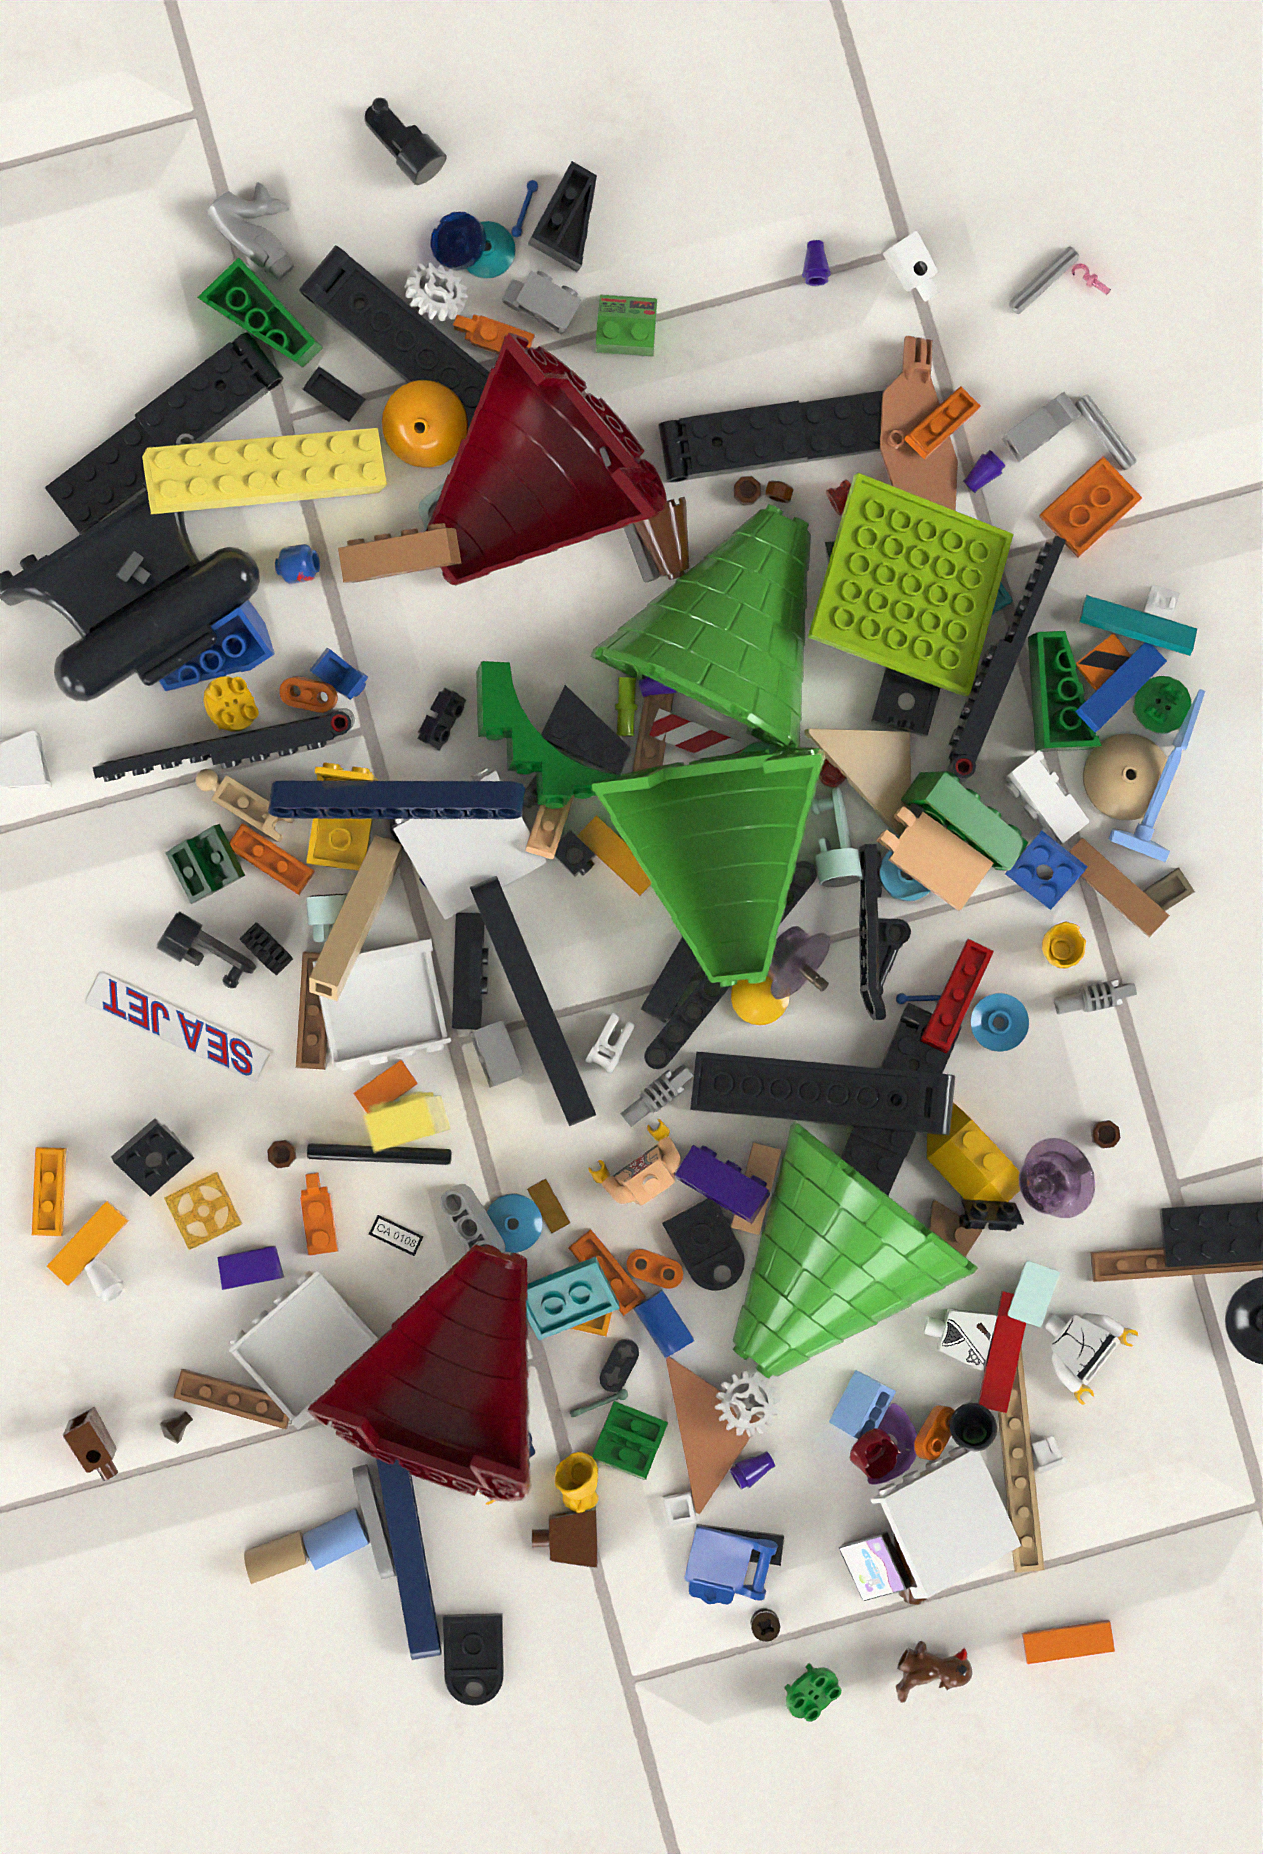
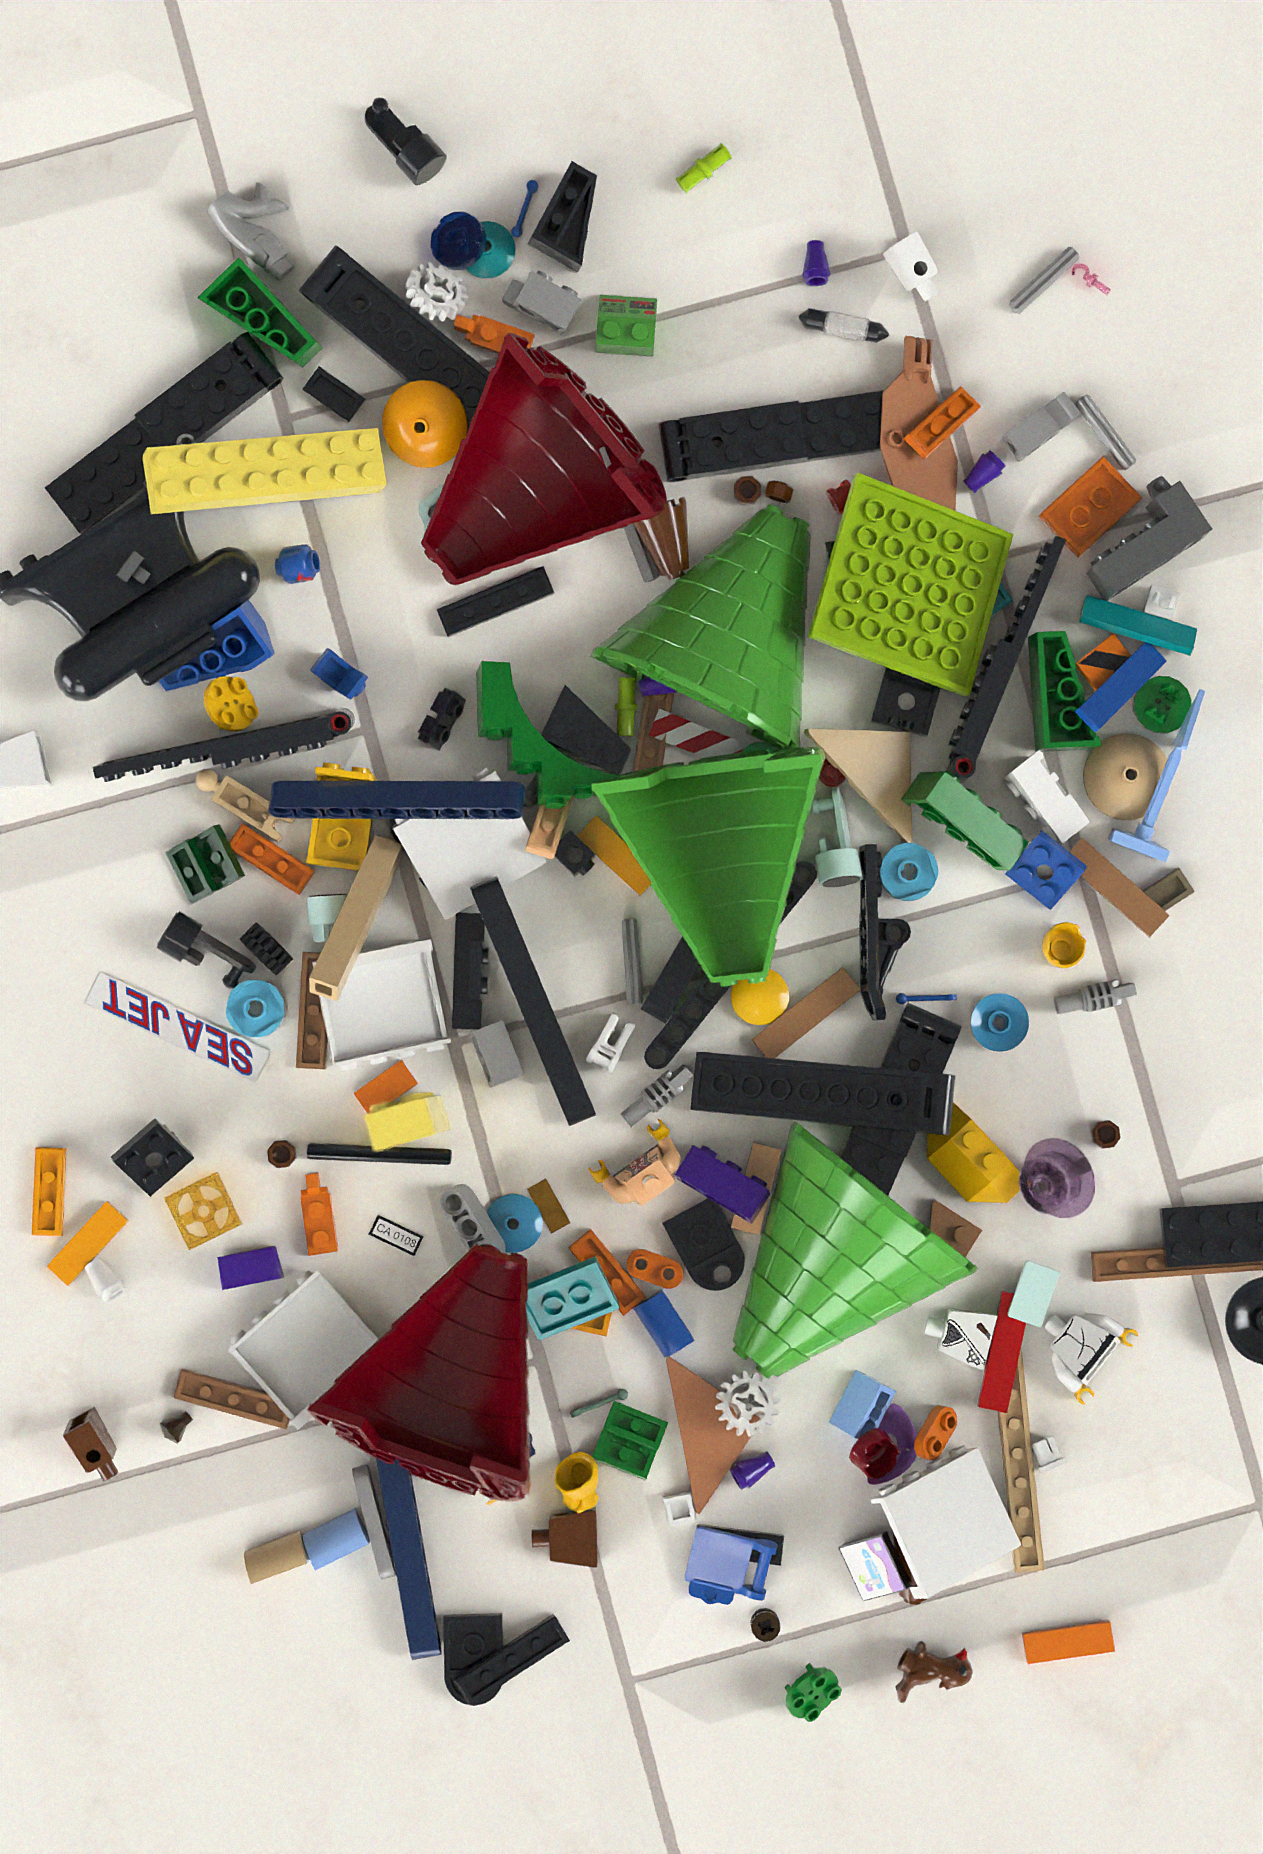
orange plate [279,676,338,713] -> none
medium nougat brick [338,523,461,583] -> none
black beam [599,1338,639,1392] -> none
piece [768,926,831,999] -> none
light nougat tile [876,806,993,911] -> none
red tile [920,939,994,1054] -> none
black piece [949,1403,997,1452] -> none
black hinge [959,1199,1024,1232] -> none
none -> medium azure plate [226,980,285,1037]
none -> black tile [436,566,555,637]
none -> black tile [454,1614,570,1706]
none -> light grey axle [621,919,643,1005]
none -> lime pin [675,143,732,194]
none -> medium nougat tile [751,967,861,1059]
none -> piece [799,308,889,343]
none -> dark grey hinge [1087,476,1212,601]

